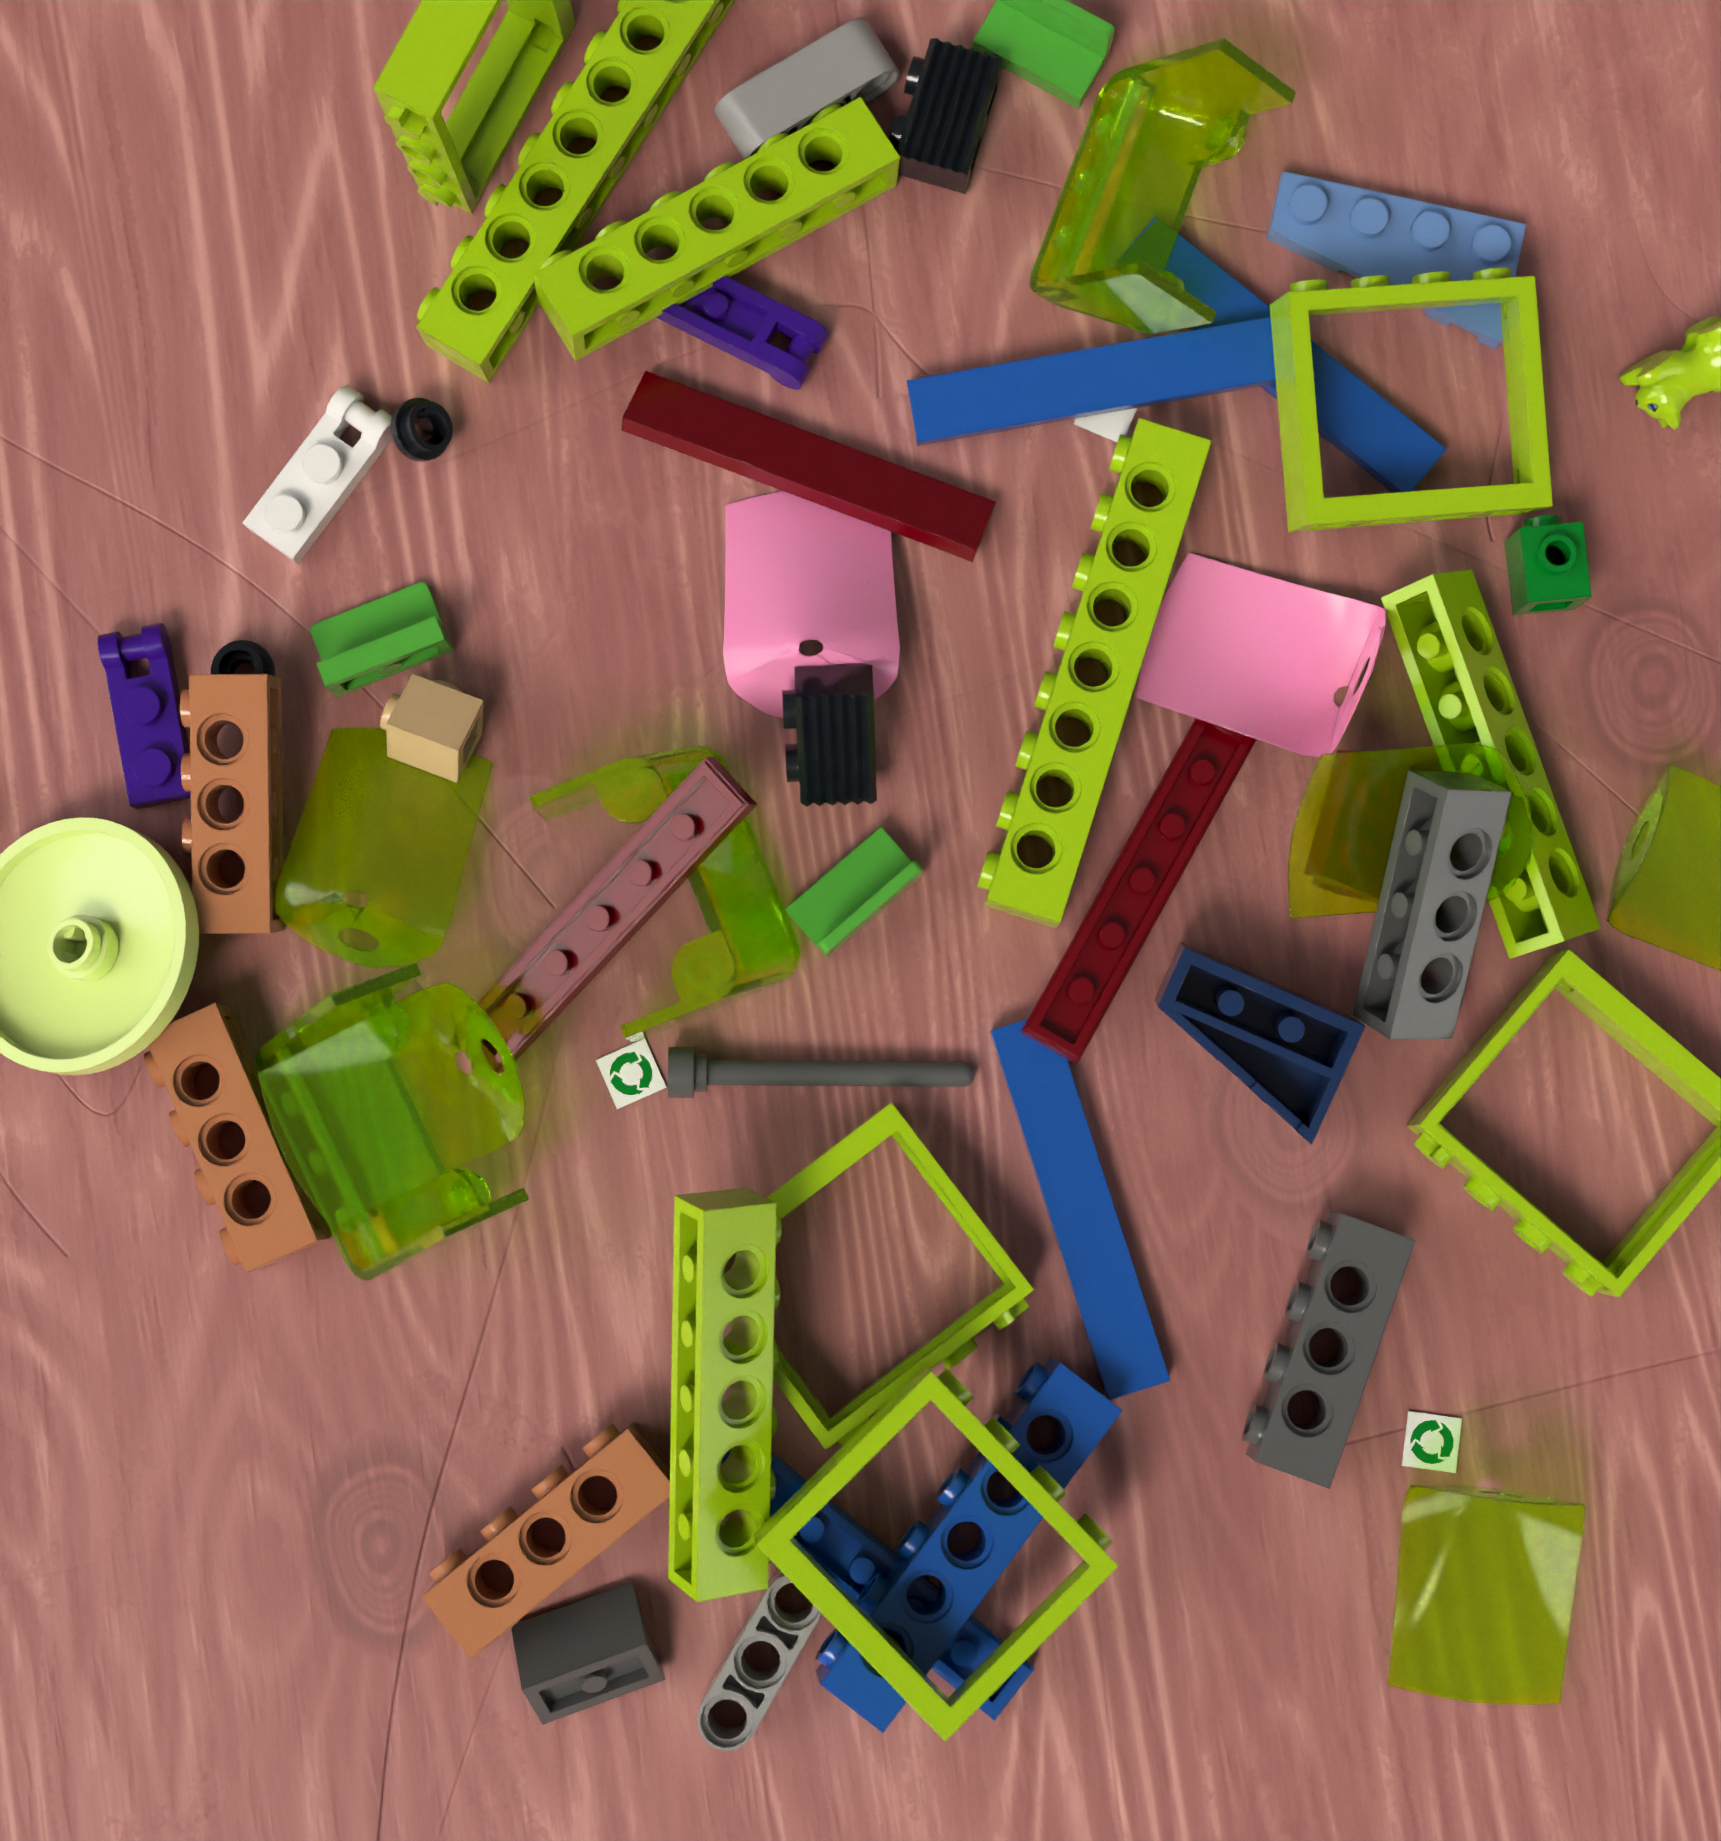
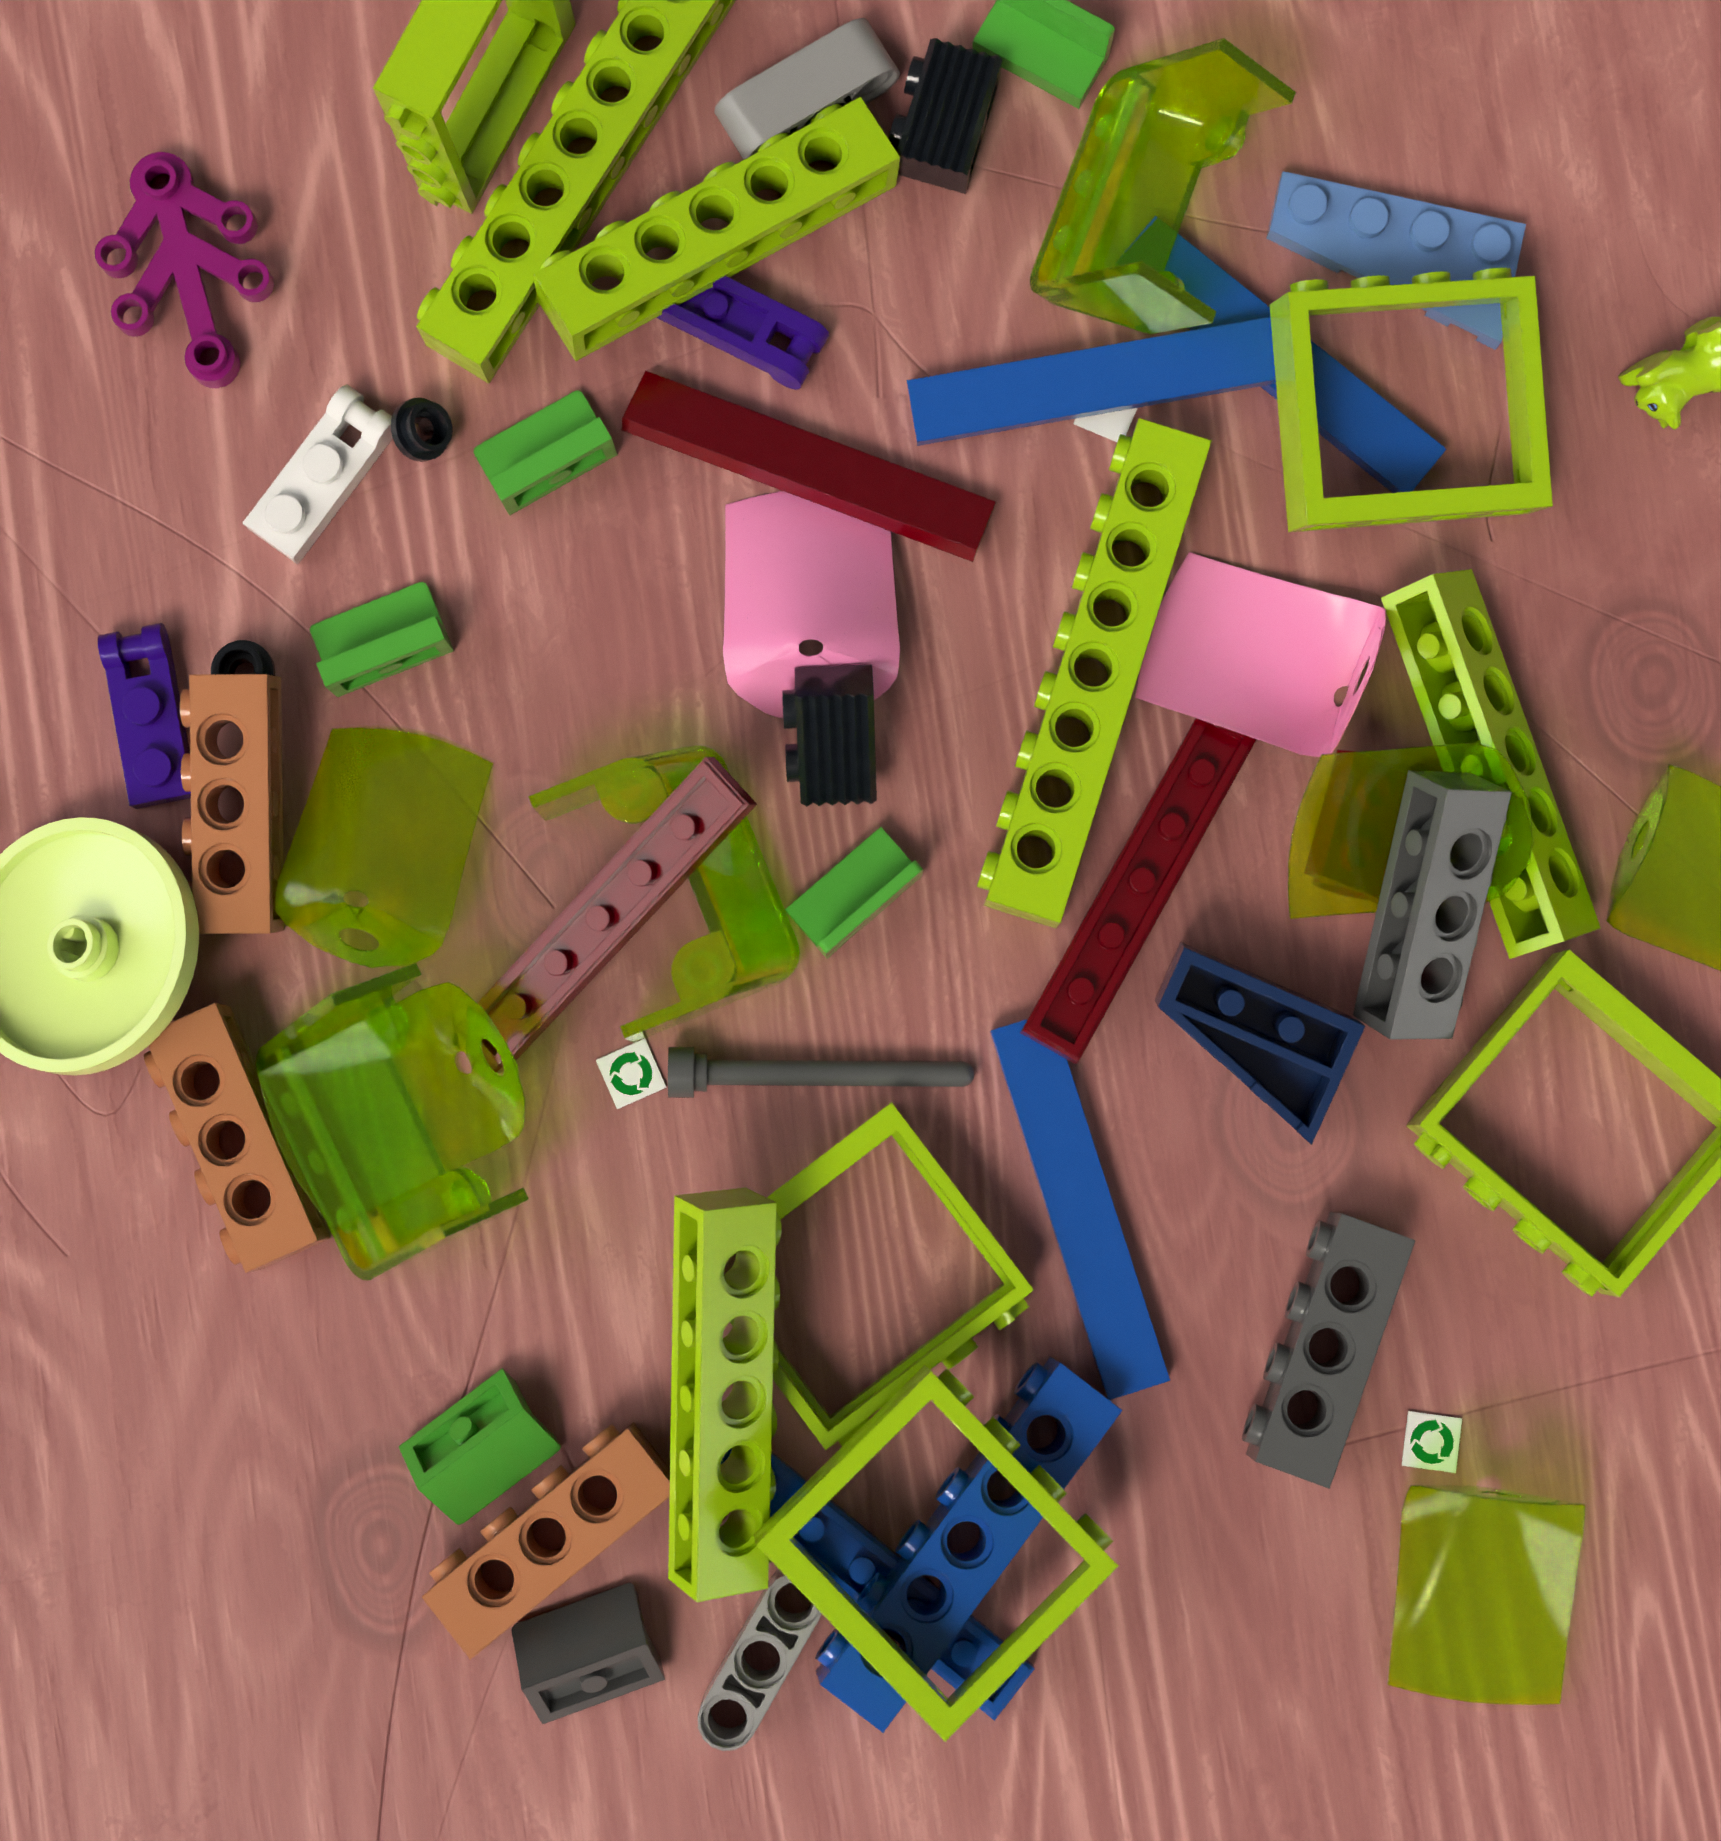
tan brick [380,674,484,783] -> none
green brick [1504,515,1592,615] -> none
none -> magenta plant [95,152,274,388]
none -> bright green panel [398,1368,561,1525]
none -> bright green panel [473,390,618,516]

